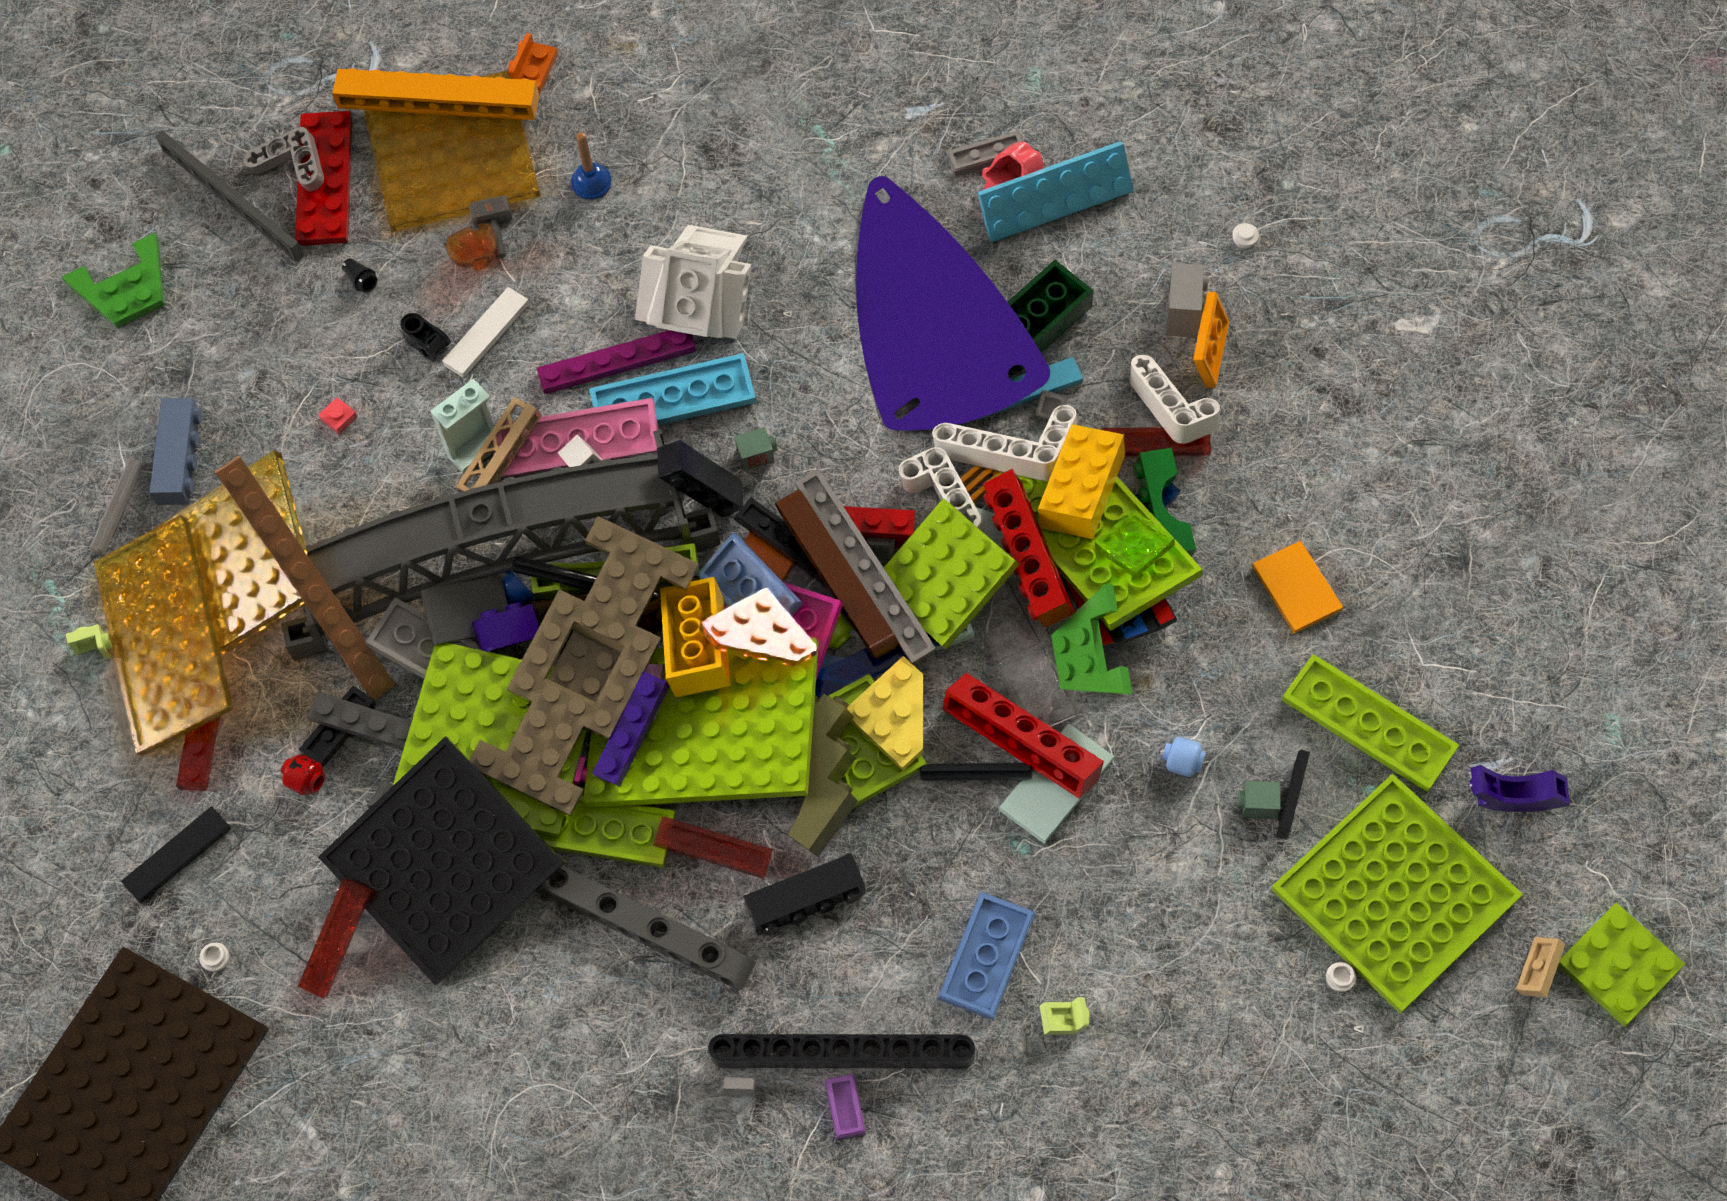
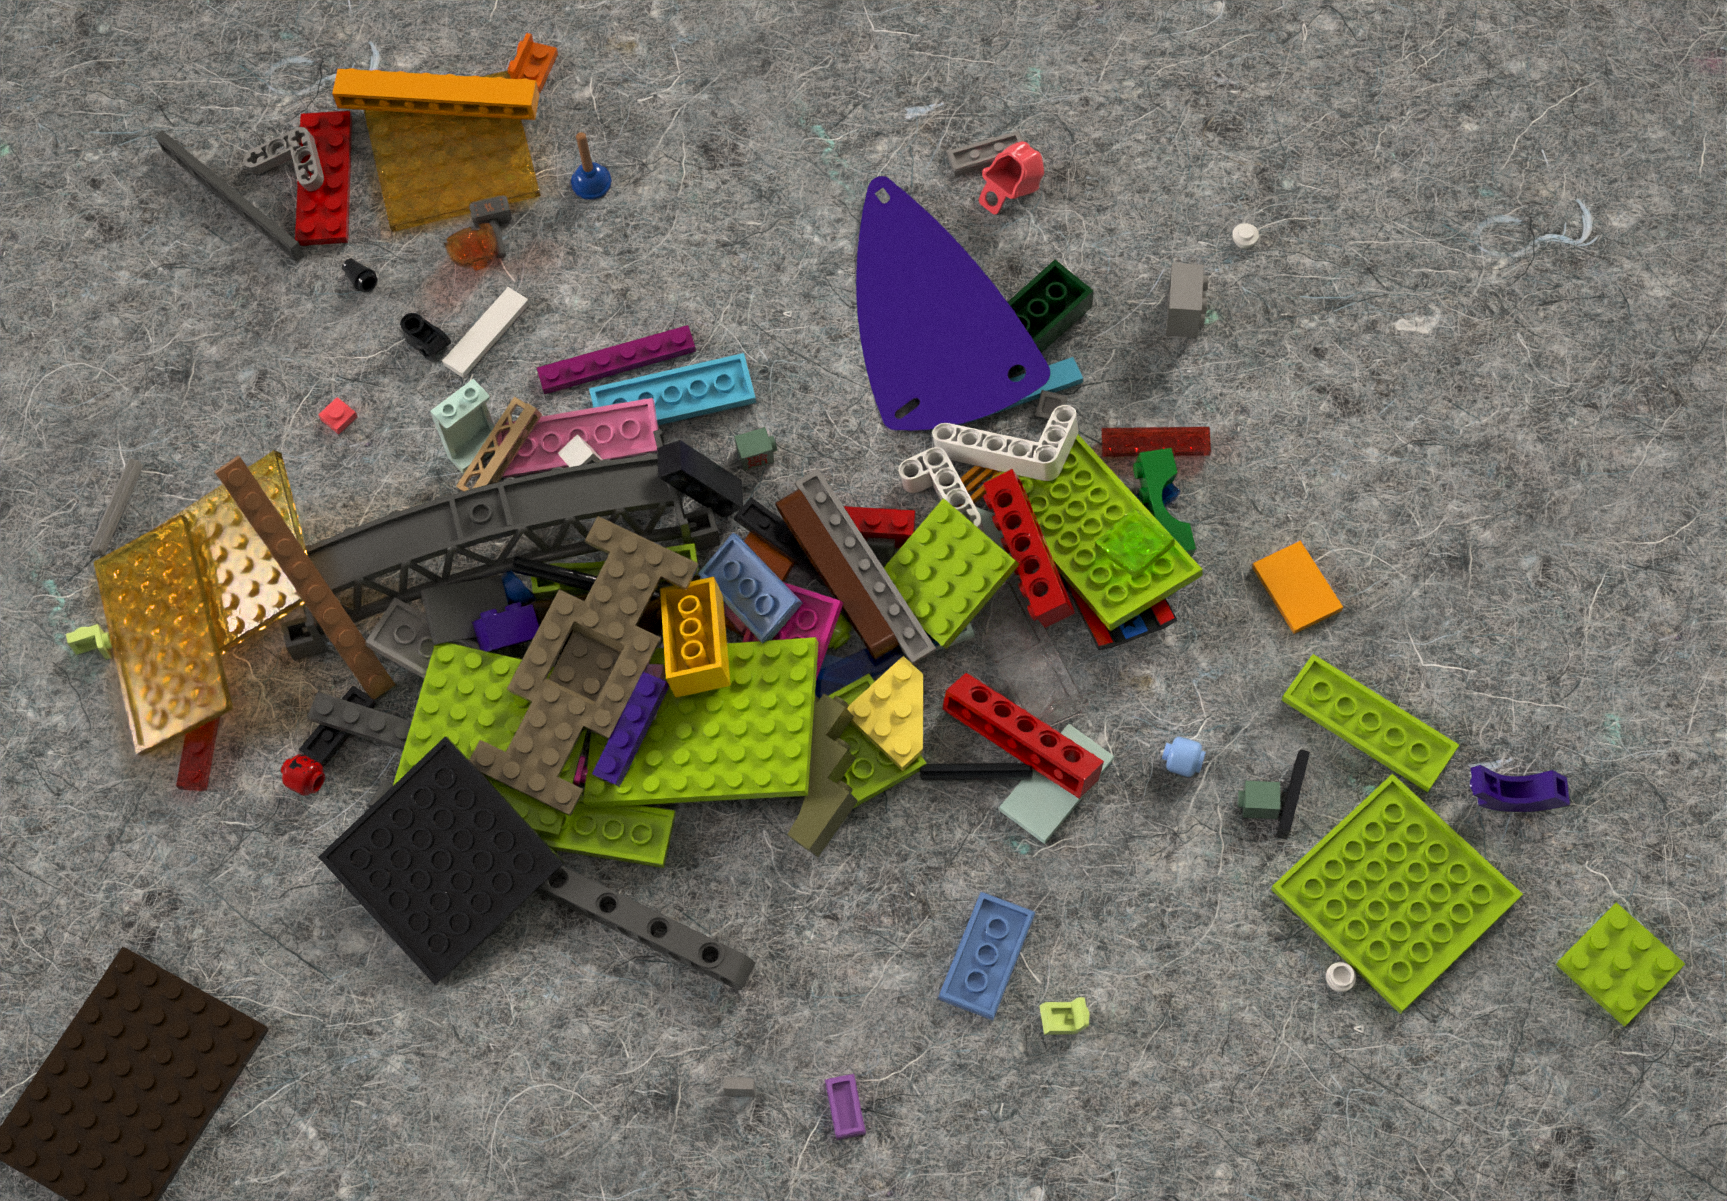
bright green wing [61,233,164,328] -> none
black tile [121,806,231,904] -> none
sand blue brick [150,398,203,505] -> none
white plate [199,943,230,972] -> none
clear red plate [298,878,372,999] -> none
white piece [635,225,751,339] -> none
clear red plate [653,816,773,879] -> none
clear orange plate [698,587,818,667] -> none
black beam [708,1034,975,1069] -> none
black brick [743,853,866,936] -> none
medium azure plate [977,142,1134,242] -> none
yellow brick [1038,424,1125,539] -> none
bright green wing [1051,584,1133,694] -> none
white beam [1130,355,1220,444] -> none
light orange tile [1193,292,1229,388] -> none
tan plate [1516,937,1565,997] -> none

